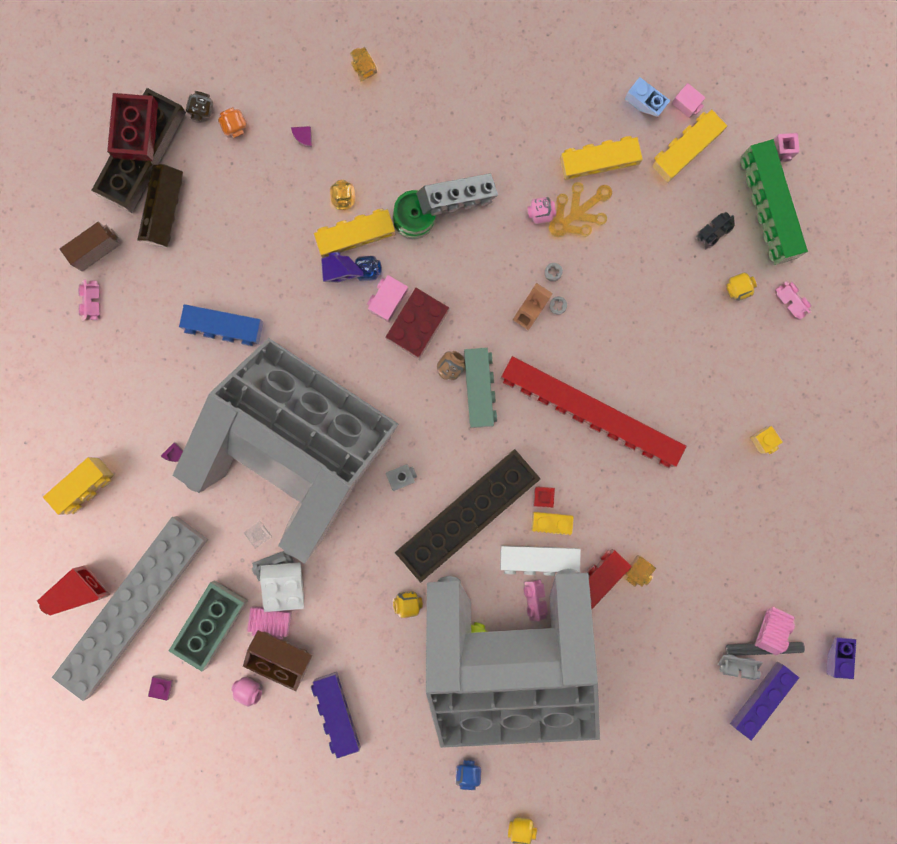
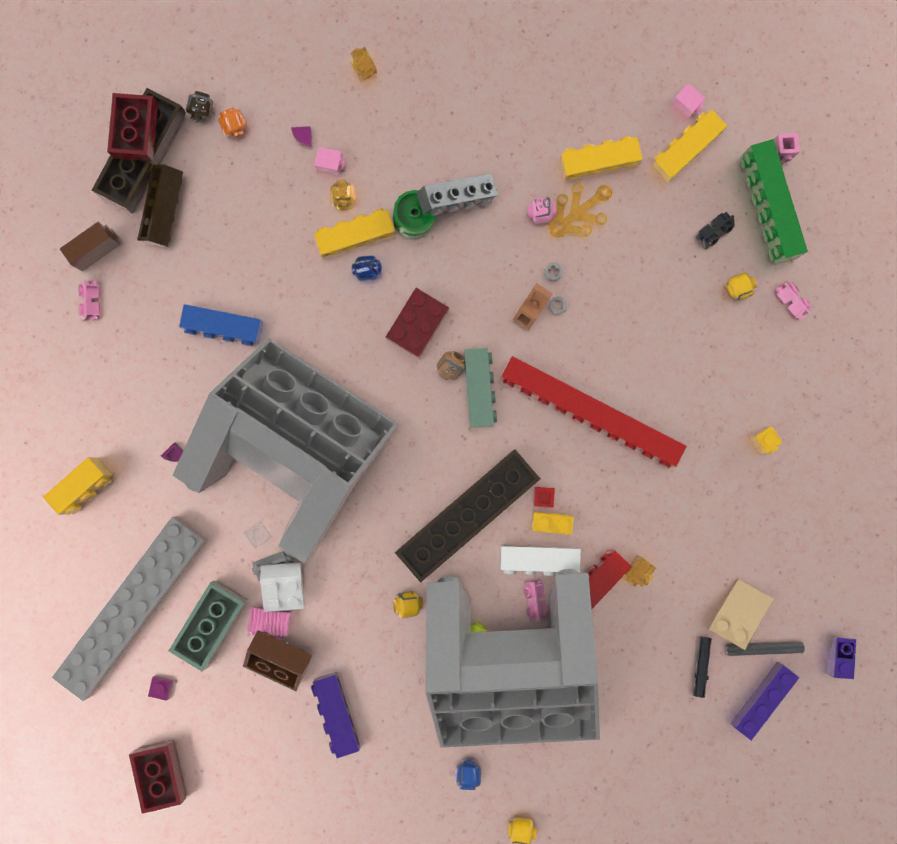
red slope [37,566,110,616] -> none
bright pink head [231,677,262,707] -> none
dark purple slope [321,252,363,283] -> none
bright pink brick [367,275,409,323] -> none
light grey brick [386,464,417,491] -> none
light blue slope [625,77,671,117] -> none
light grey hinge [718,655,762,680] -> none
bright pink brick [755,607,795,655] -> none
none -> dark red brick [129,740,186,814]
none -> bright pink brick [315,147,345,175]
none -> black pin [692,636,712,698]
none -> tan slope [709,579,774,651]

